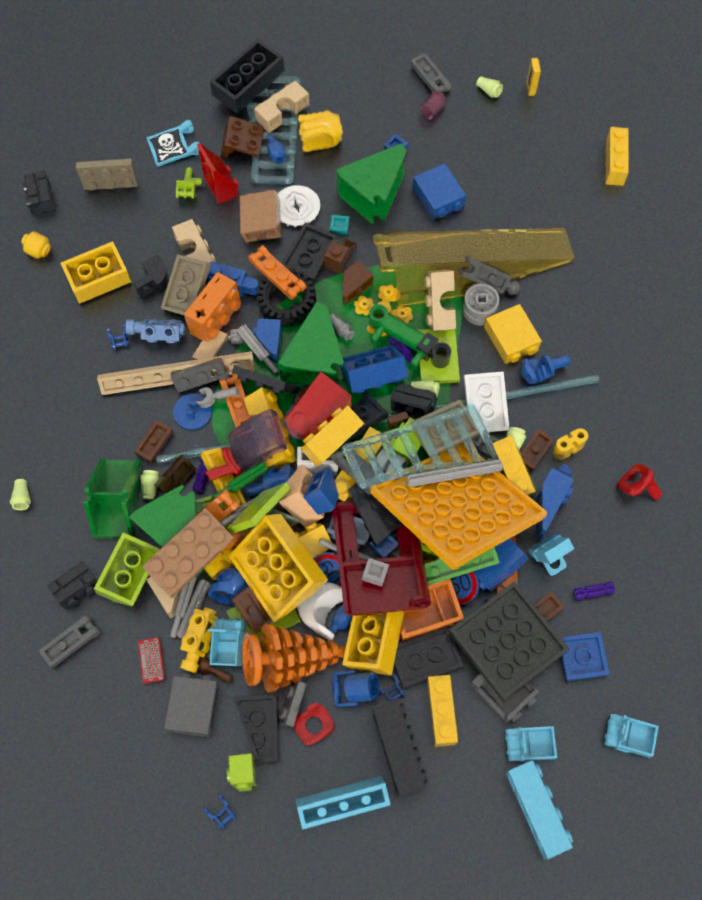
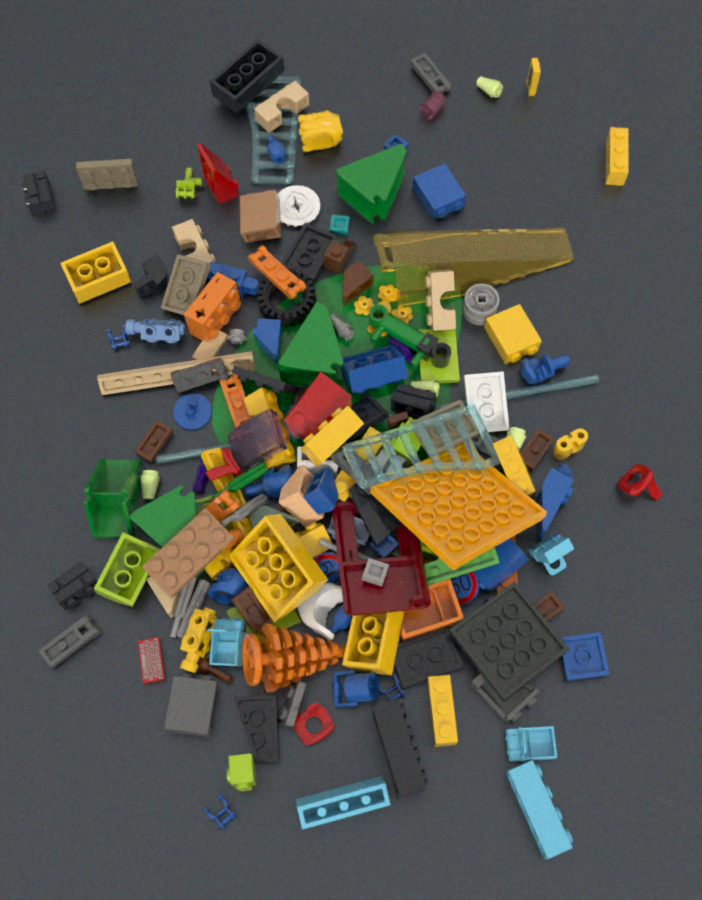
yellowish green cone [10,479,31,510] -> none
yellow head [21,231,51,259] -> none
flag [147,120,199,167] -> none
dark brown plate [154,455,196,494] -> none
light grey piece [196,387,239,408] -> none
reddish brown bracket [220,116,263,159] -> none
lime tile [226,482,290,534] -> none
light grey axle [237,324,279,374] -> none
light grey axle [406,459,503,487] -> none
dark grey plate [458,255,521,295] -> none
dark purple axle [573,581,615,600] -> none
medium azure piece [604,714,659,758] -> none

